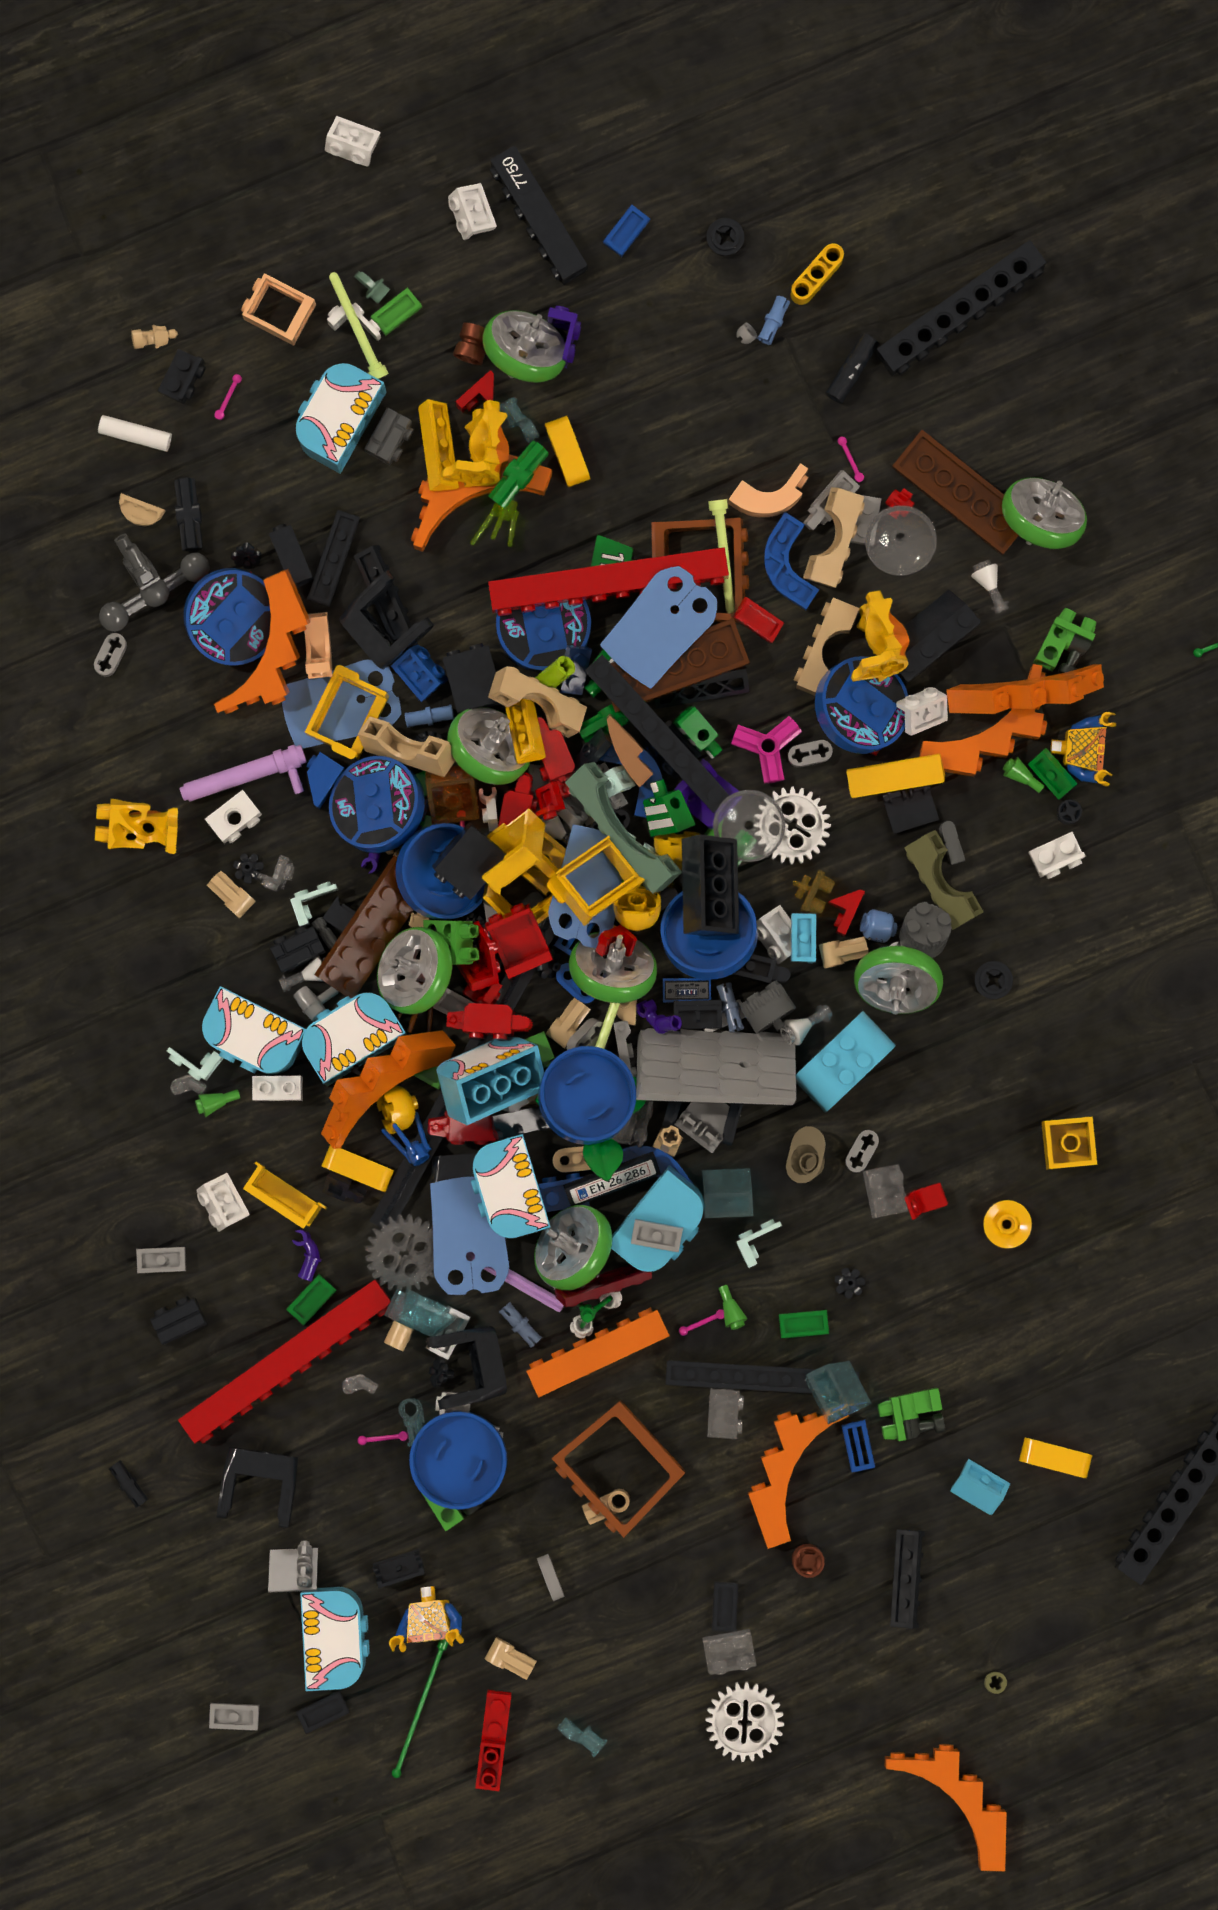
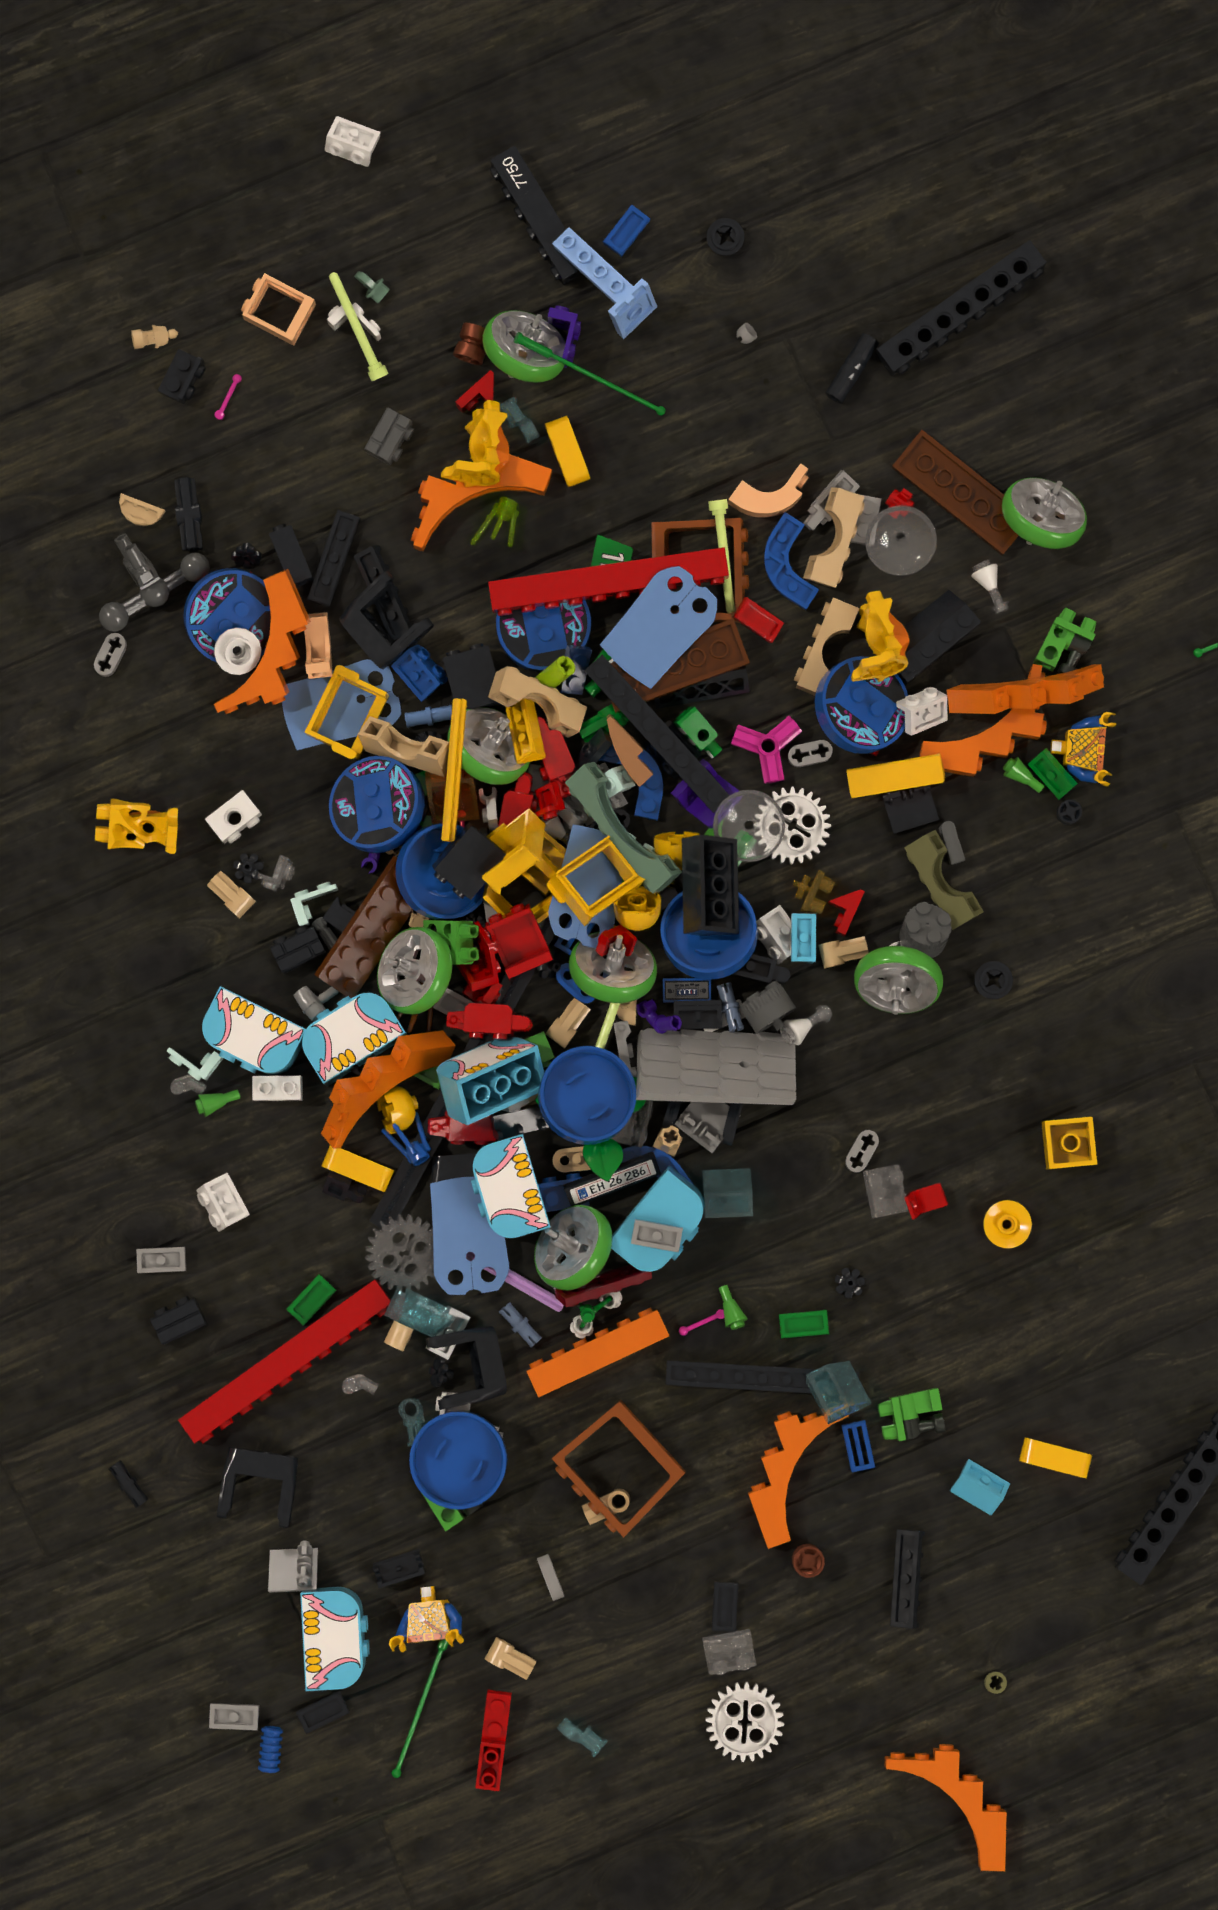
white piece [98,415,172,452] -> none
lavender cylinder [180,744,307,802] -> none
yellow piece [243,1162,327,1229] -> none
piece [279,956,326,993] -> none
dark purple piece [292,1230,322,1281] -> none
brick [296,363,386,474] -> none
blue slope [306,752,345,810] -> none
dark pink hinge [358,1431,408,1445] -> none
bright green tile [371,287,422,336] -> none
yellow slope [418,399,459,491] -> none
white bracket [448,183,497,240] -> none
green piece [488,441,549,509] -> none
light grey beam [567,1018,603,1050] -> none
green torso [643,779,695,837] -> none
clear bracket [707,1388,744,1439] -> none
light aqua bracket [736,1219,782,1268] -> none
medium blue pin [757,296,790,345] -> none
dark tan piece [786,1126,826,1183] -> none
yellow beam [791,243,844,305] -> none
medium azure brick [795,1011,896,1112] -> none
dark pink hinge [838,436,864,482] -> none
medium blue head [860,909,897,943] -> none
white bracket [1028,832,1086,879] -> none
none -> white piece [214,627,262,675]
none -> blue piece [258,1726,283,1773]
none -> yellow axle [441,698,467,842]
none -> green piece [513,332,666,416]
none -> light blue bracket [552,227,657,339]

